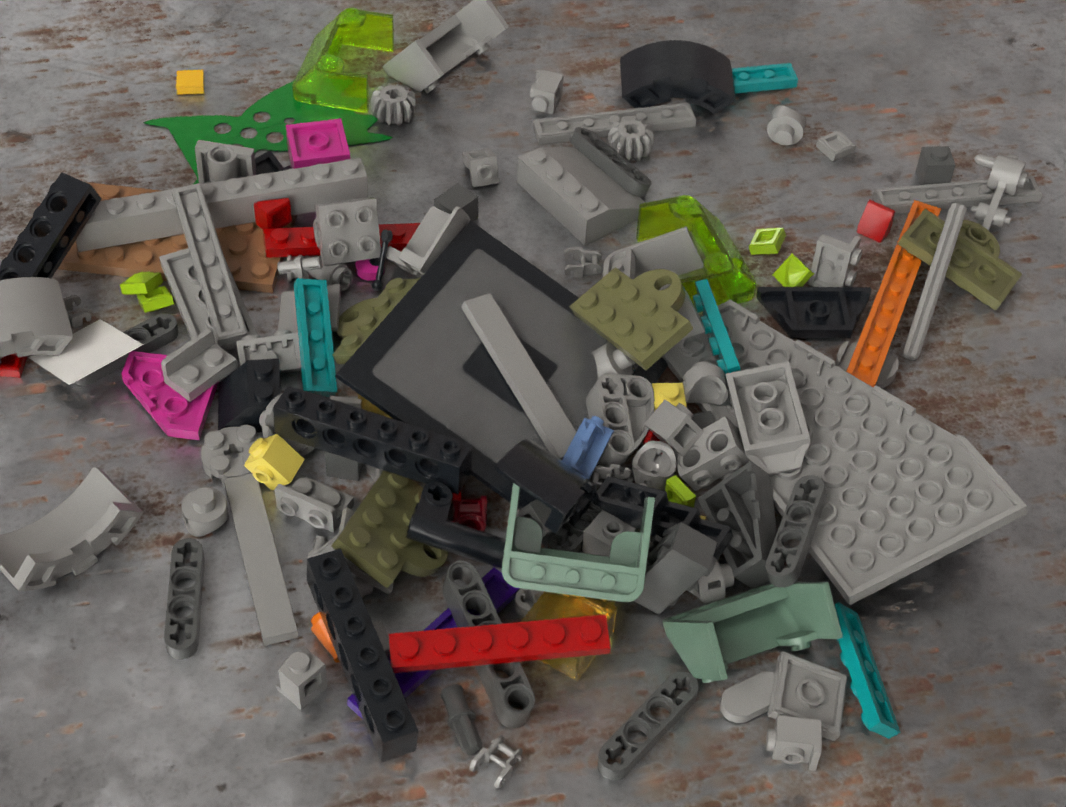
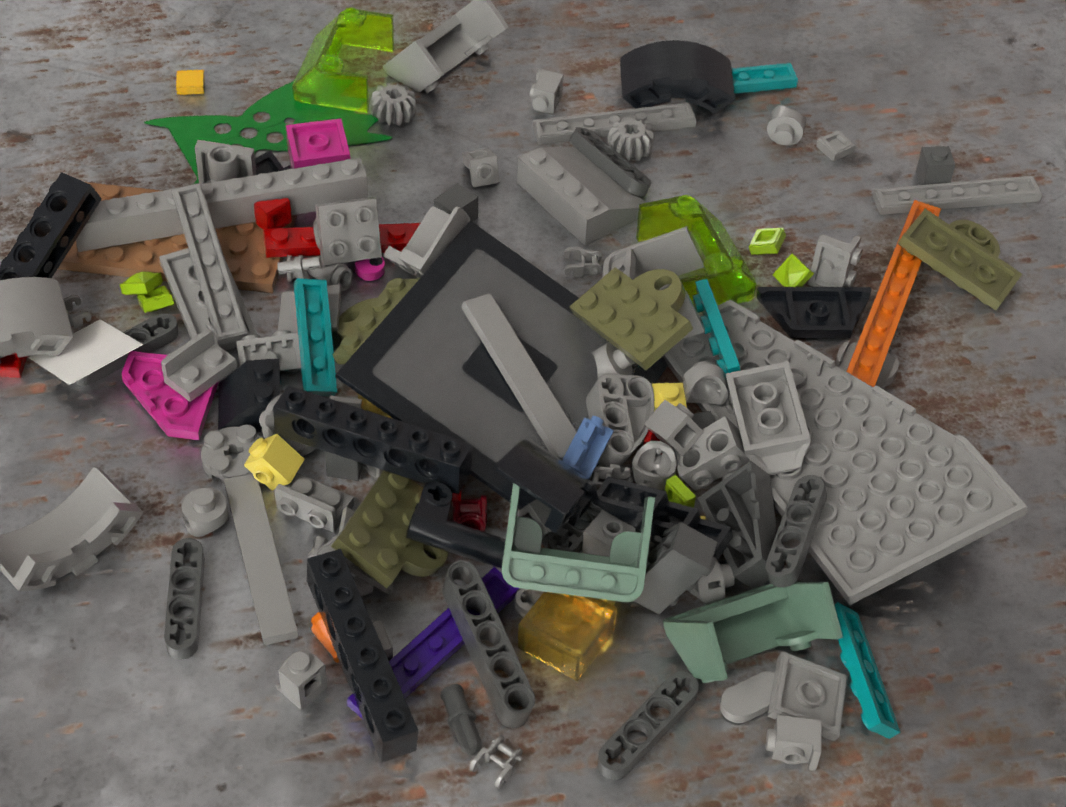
black hinge [372,230,393,291] -> none
red plate [389,614,611,673] -> none
red slope [857,200,895,243] -> none
light grey axle [902,203,967,361] -> none
light grey piece [971,153,1028,240] -> none

